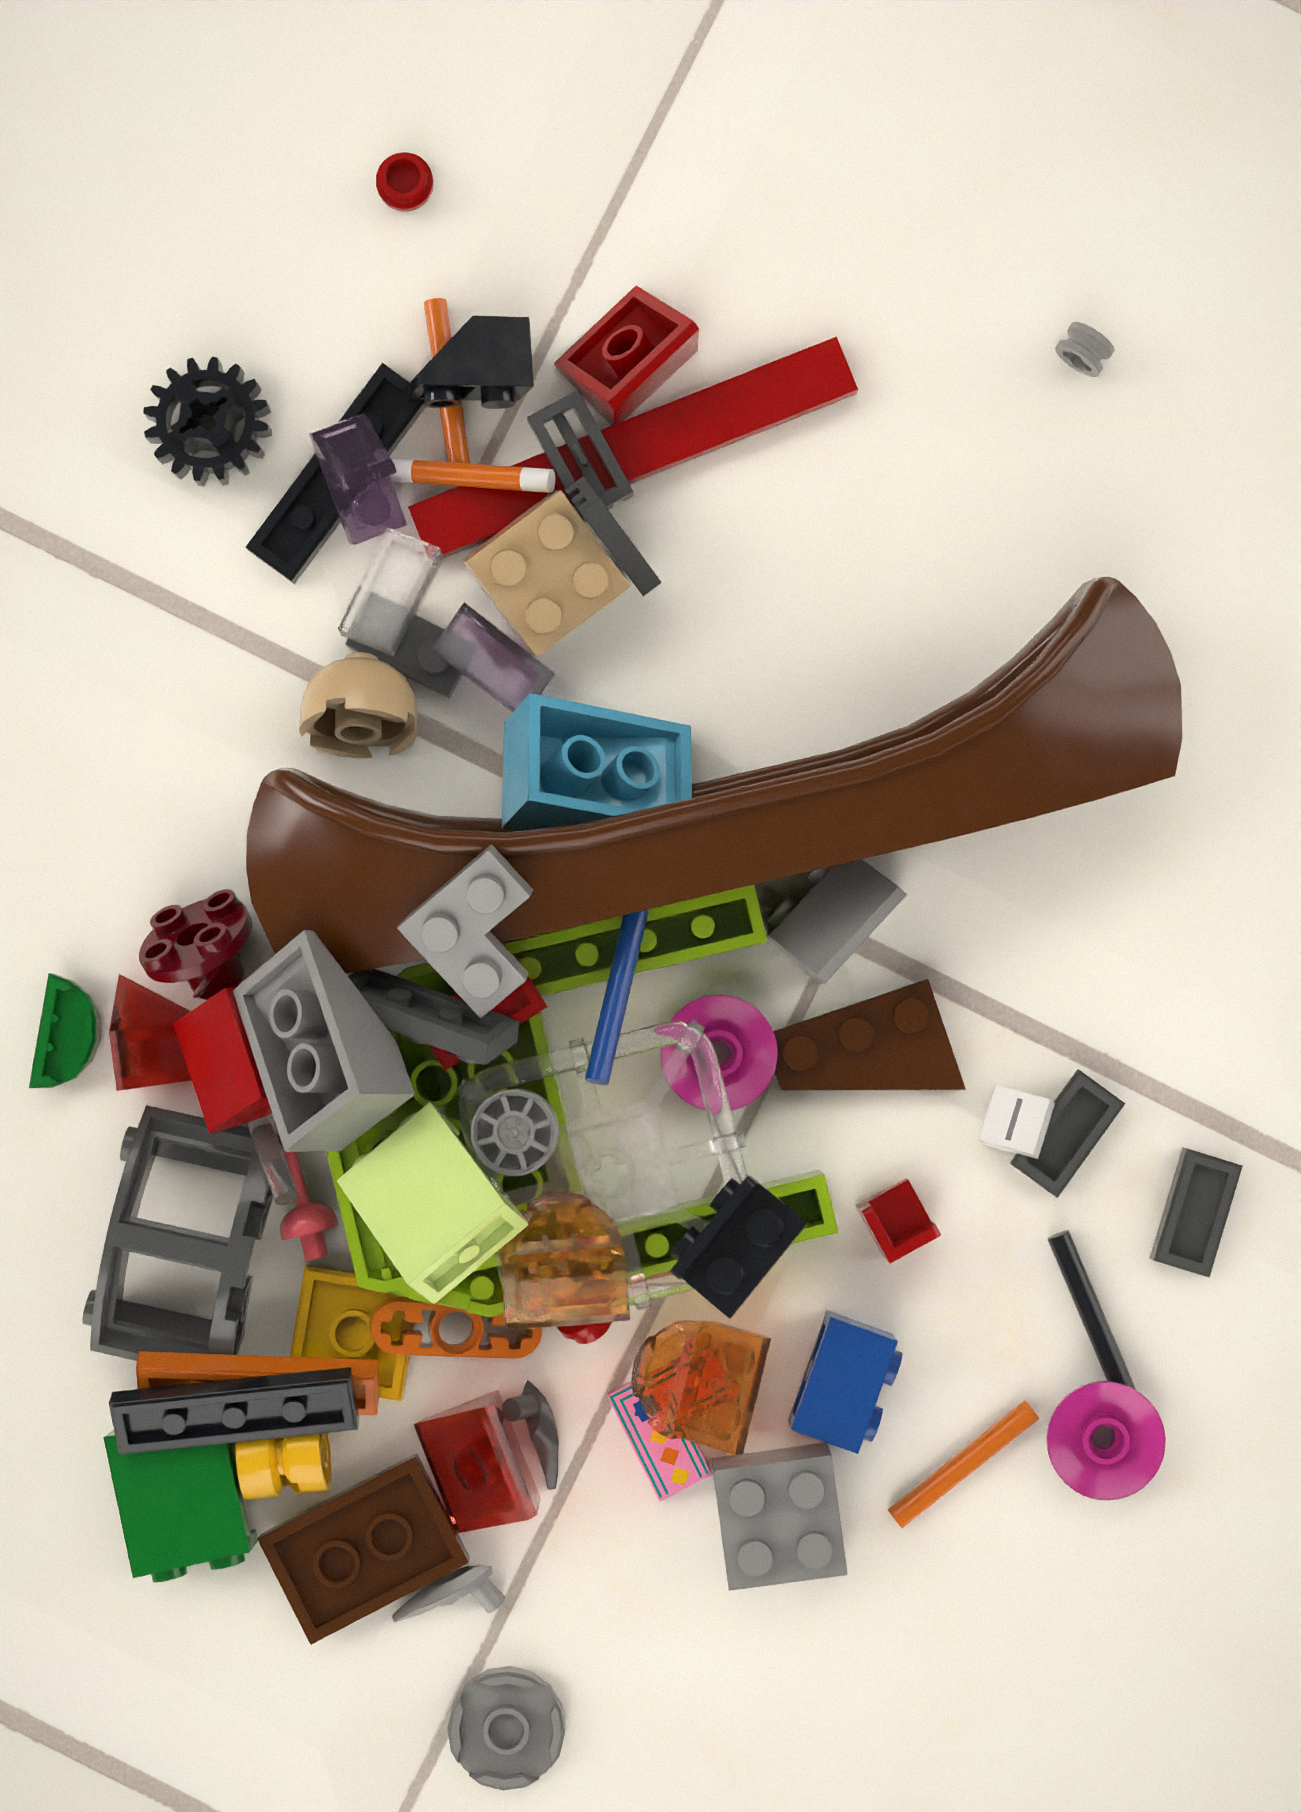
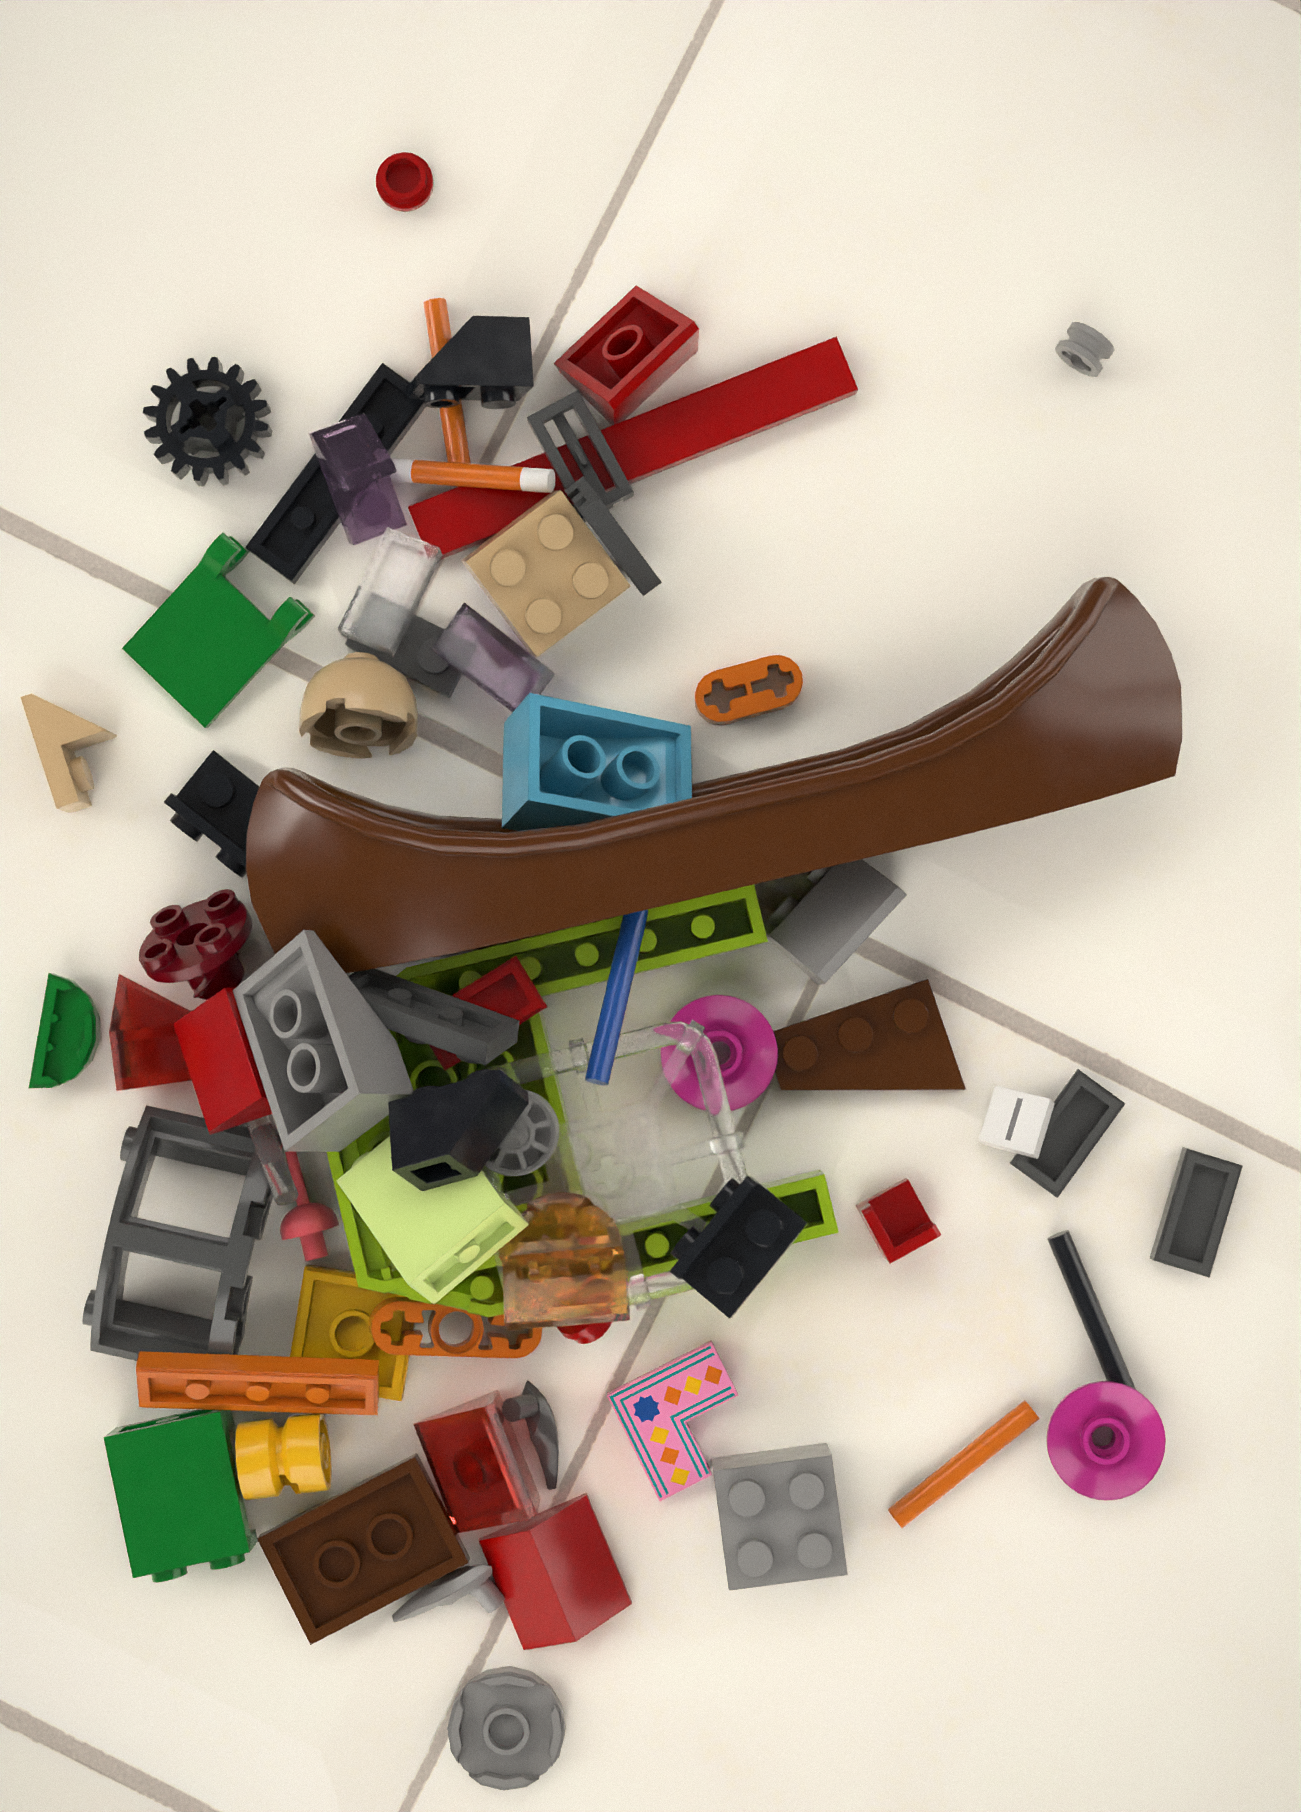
black tile [109,1367,359,1454] -> none
light grey plate [397,844,533,1019] -> none
clear orange slope [631,1320,771,1456] -> none
blue brick [788,1310,903,1454] -> none
none -> tan slope [20,693,117,813]
none -> green flag [122,532,315,728]
none -> black bracket [164,750,260,878]
none -> black slope [388,1069,529,1191]
none -> red slope [479,1493,632,1650]
none -> orange beam [694,655,803,725]

